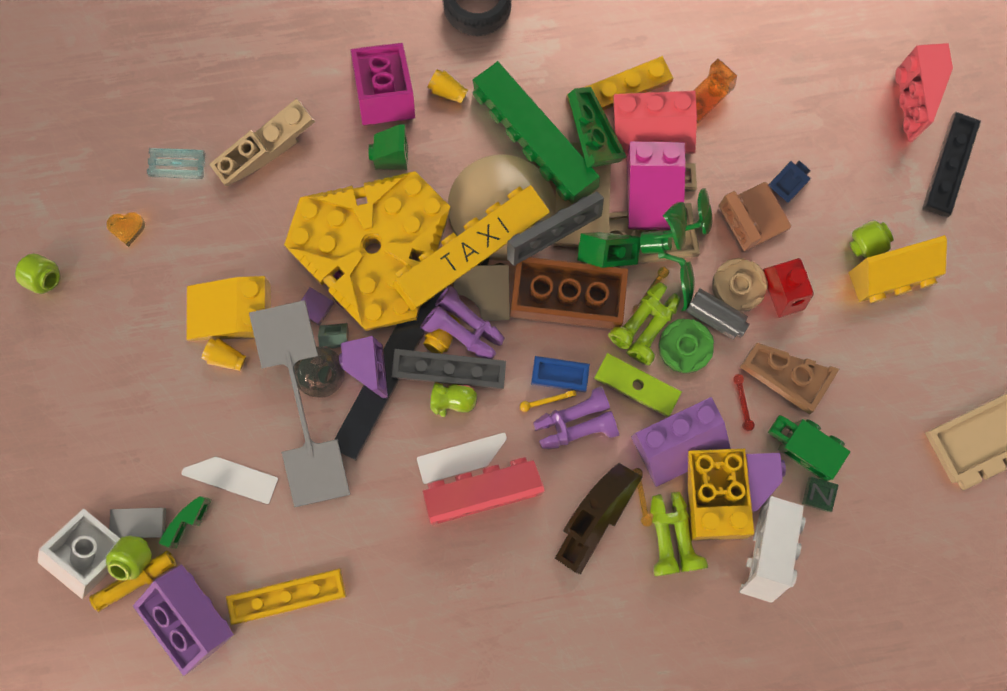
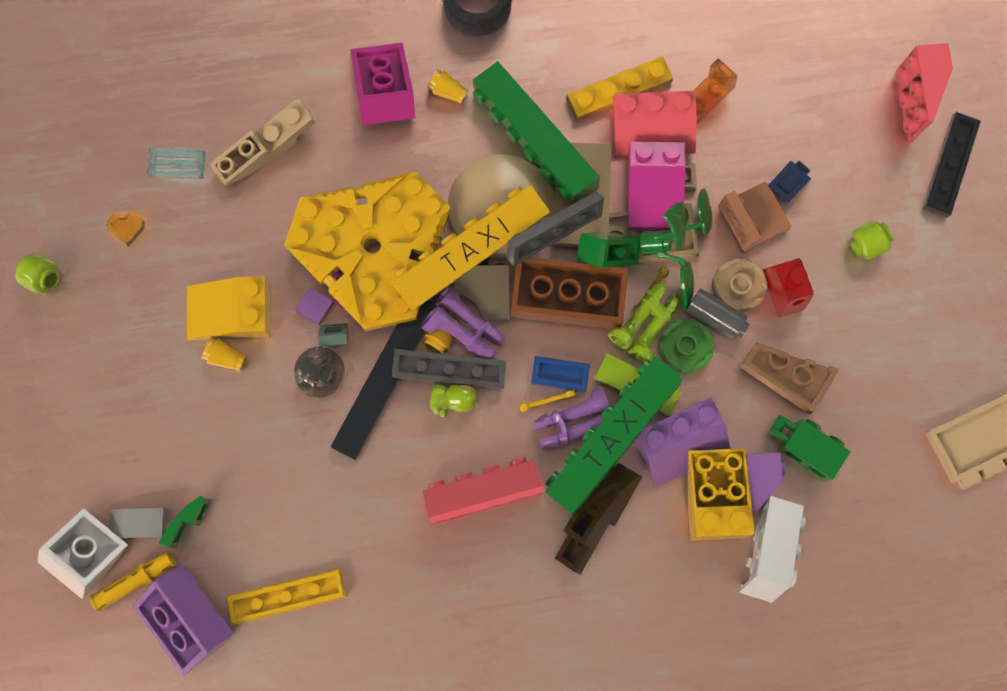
lime head [106,536,152,581] -> none
white sticker [181,457,278,504] -> none
light grey hinge [249,300,350,507] -> none
medium lavender slope [339,336,388,398] -> none
green slope [368,124,408,170] -> none
white sticker [417,433,507,484] -> none
green wing [568,87,627,168] -> none
clear yellow hinge [633,468,652,527] -> none
lime piece [650,492,708,576] -> none
clear red hinge [733,374,755,431] -> none
clear green tile [802,477,839,512] -> none
yellow slope [848,235,947,304] -> none
none -> green brick [545,357,684,515]

